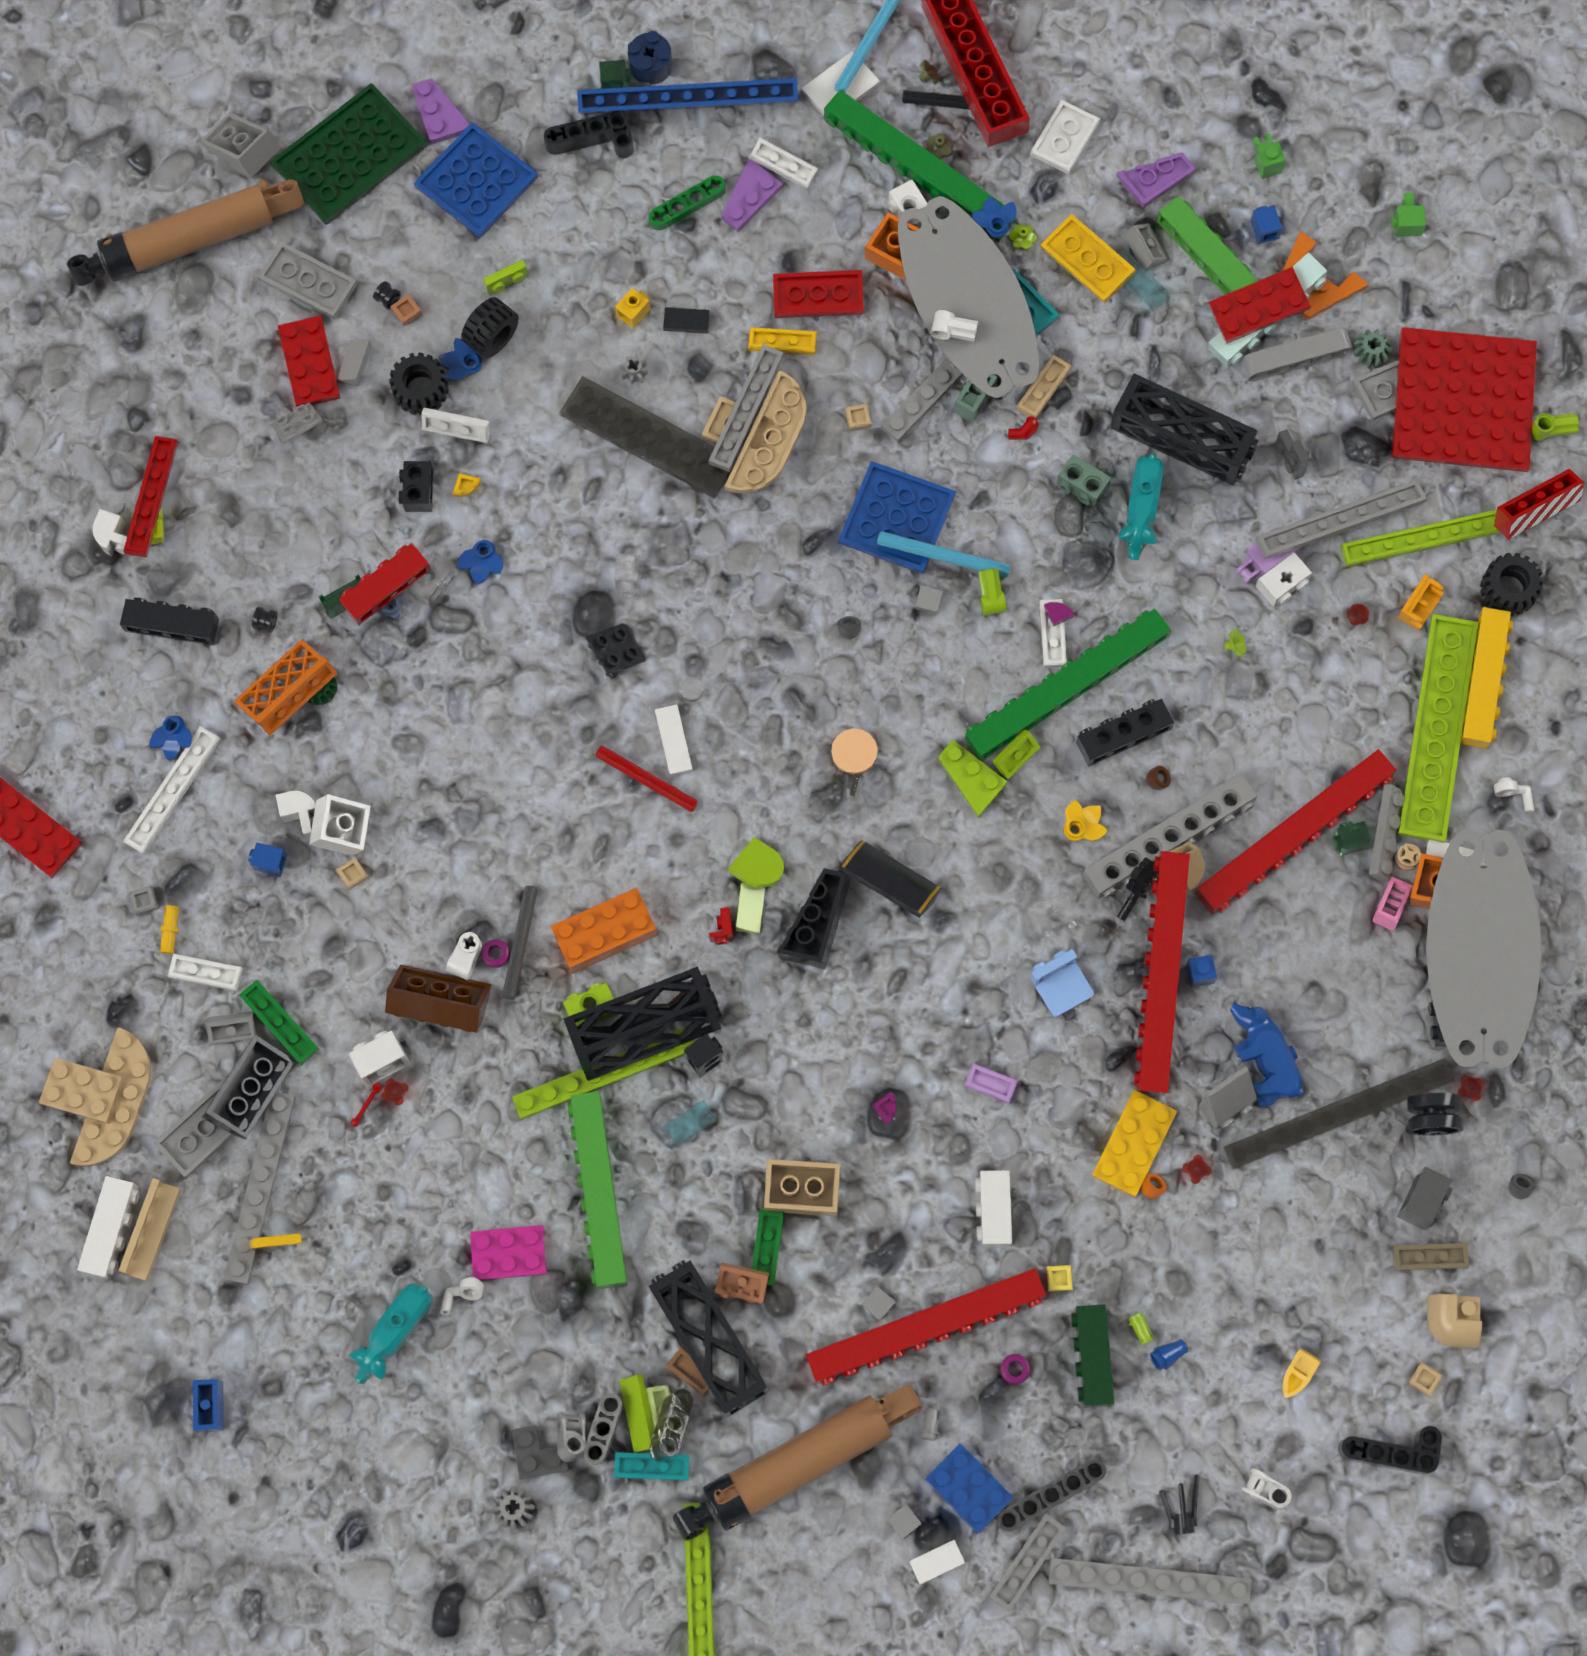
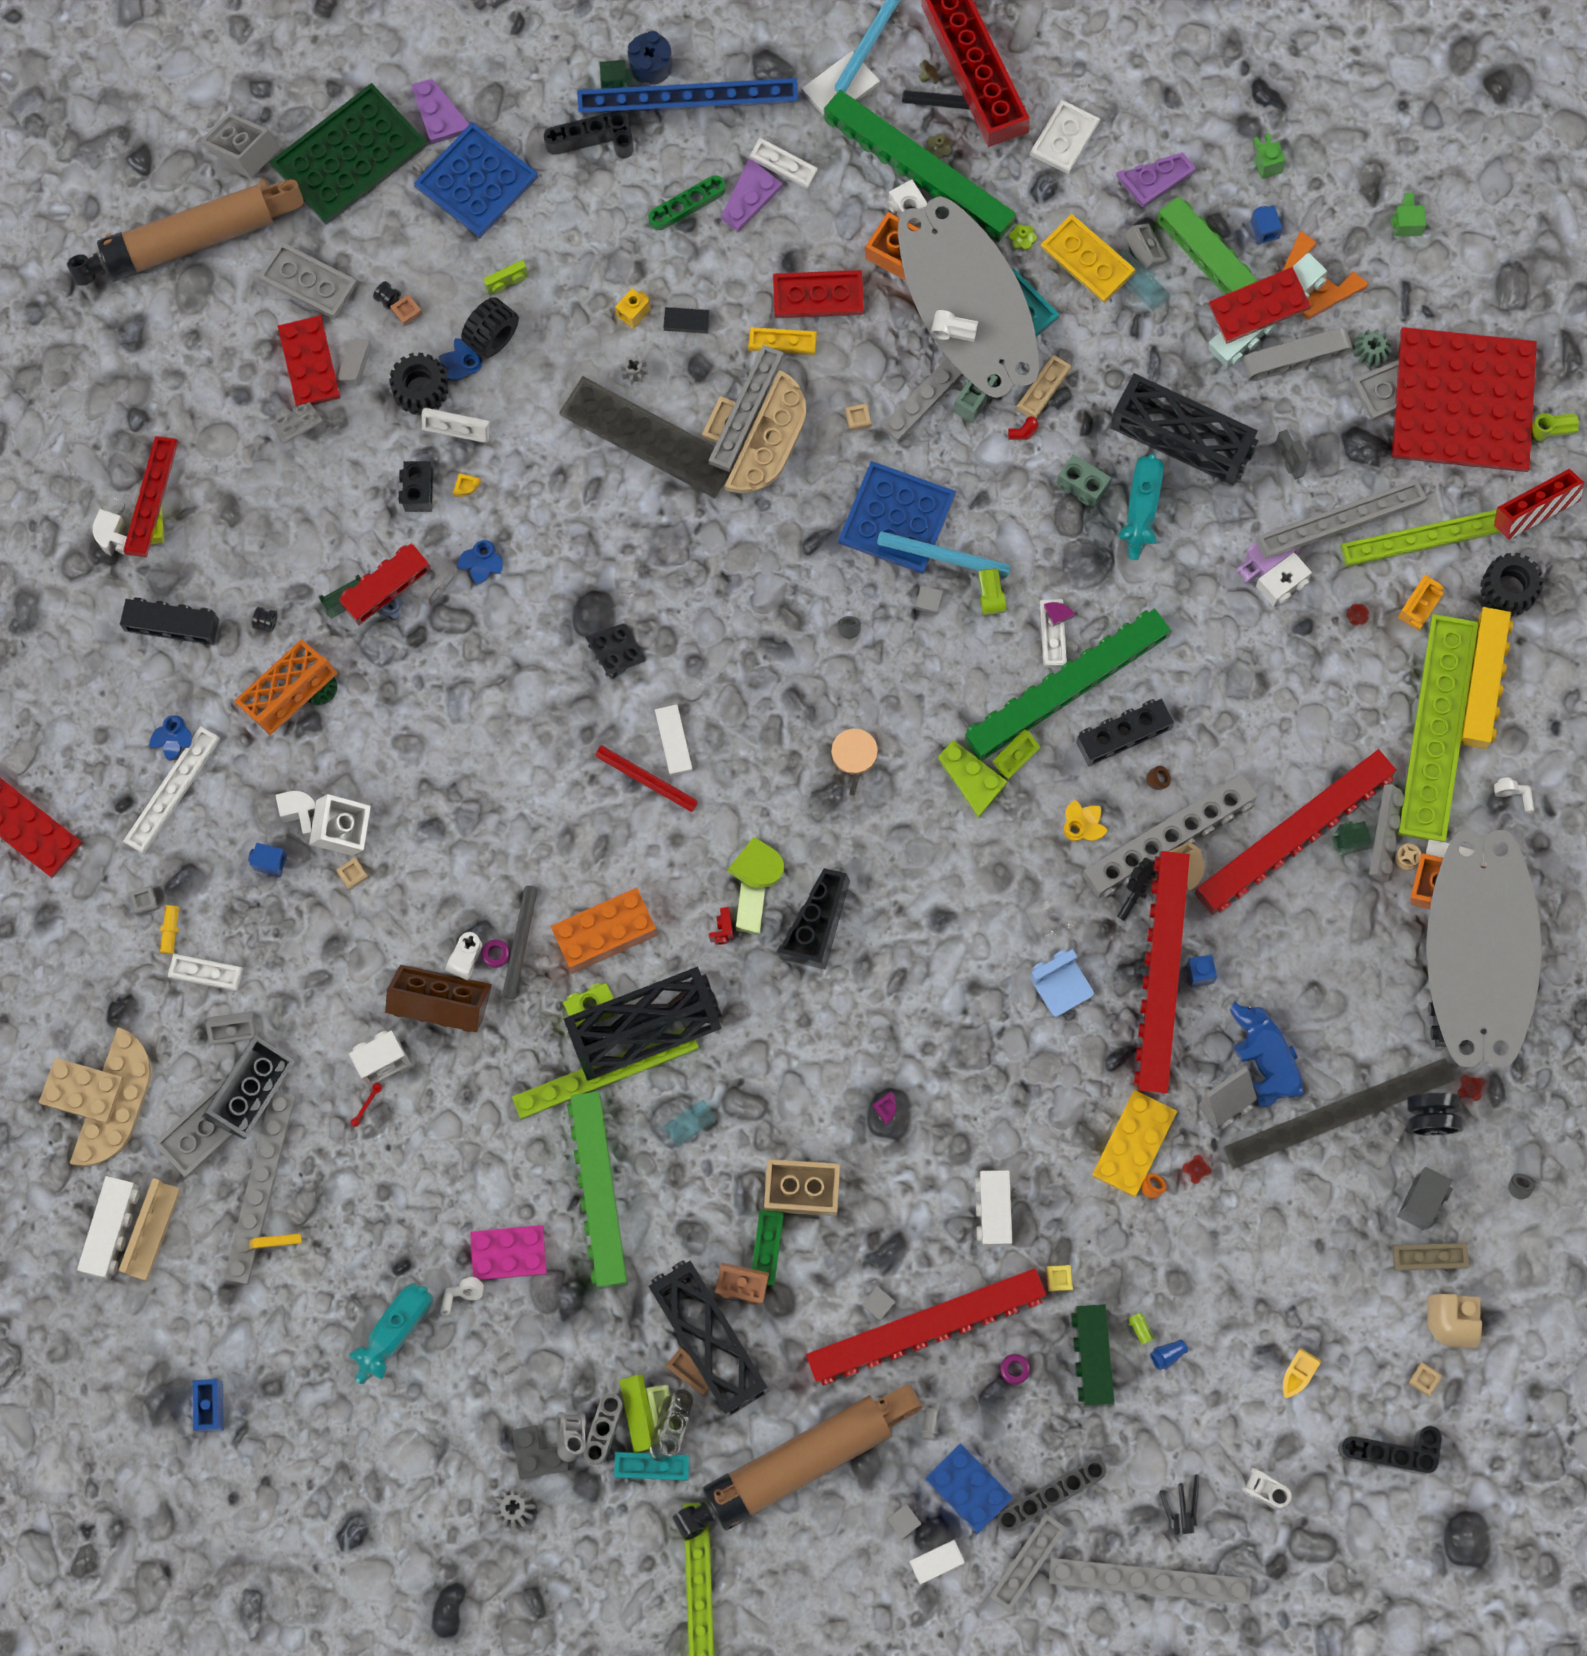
green plate [239,980,320,1065] -> none
clear red plate [381,1079,409,1106] -> none
black brick [684,1033,724,1078] -> none
black slope [839,840,942,918] -> none
lavender tile [964,1063,1018,1104] -> none
blue plate [972,197,1016,238] -> none
lime plant [1224,629,1247,657] -> none
bright pink slope [1372,876,1413,930] -> none

